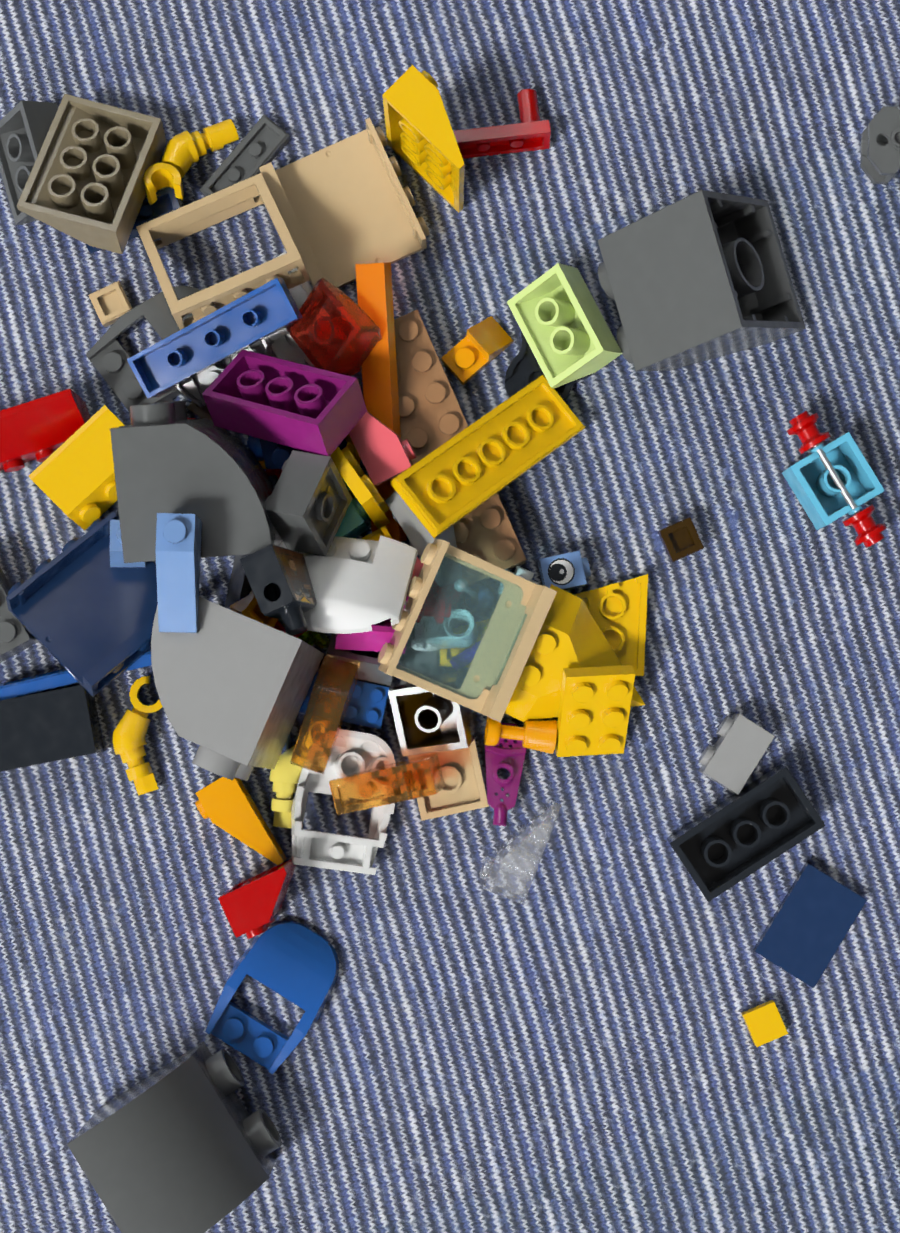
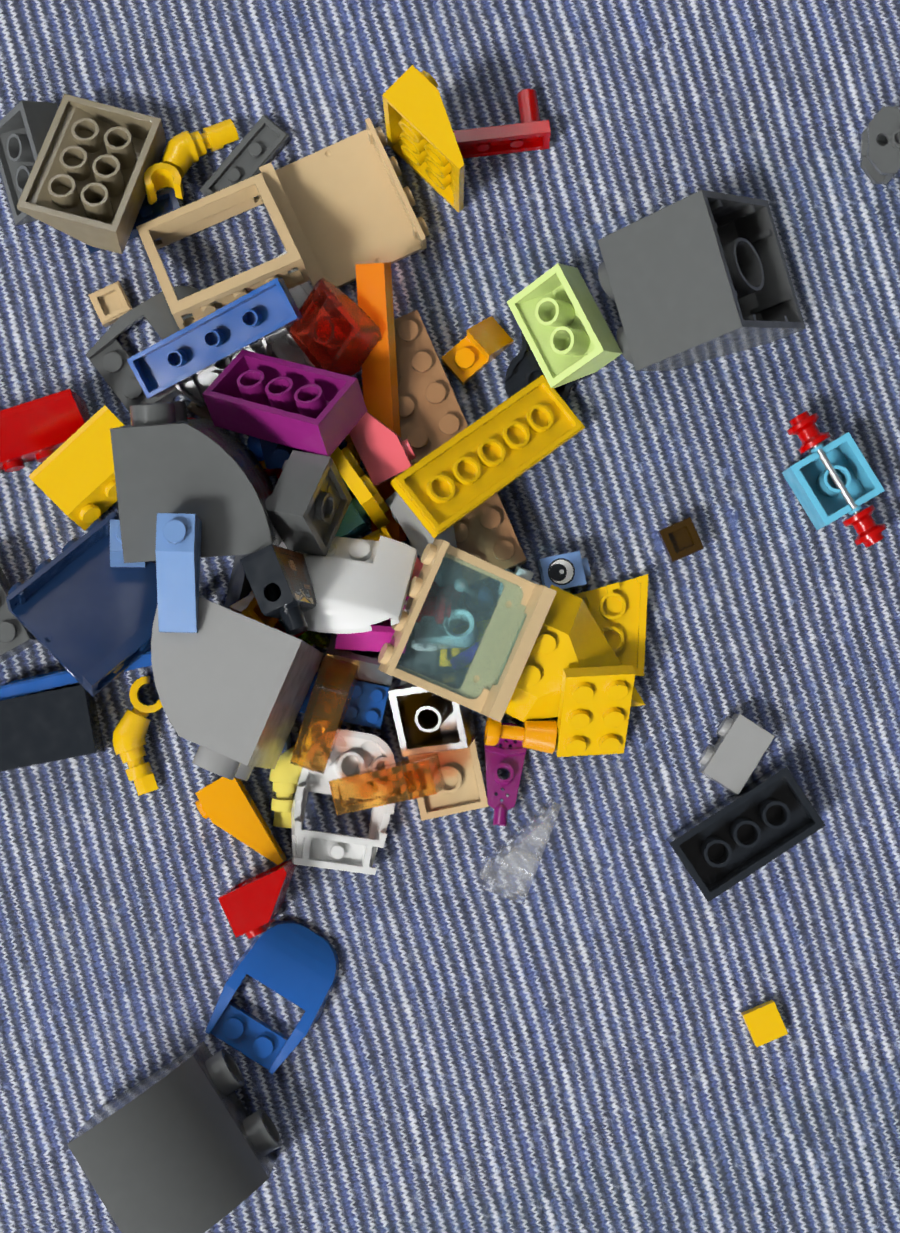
dark blue tile [753,863,867,988] -> none

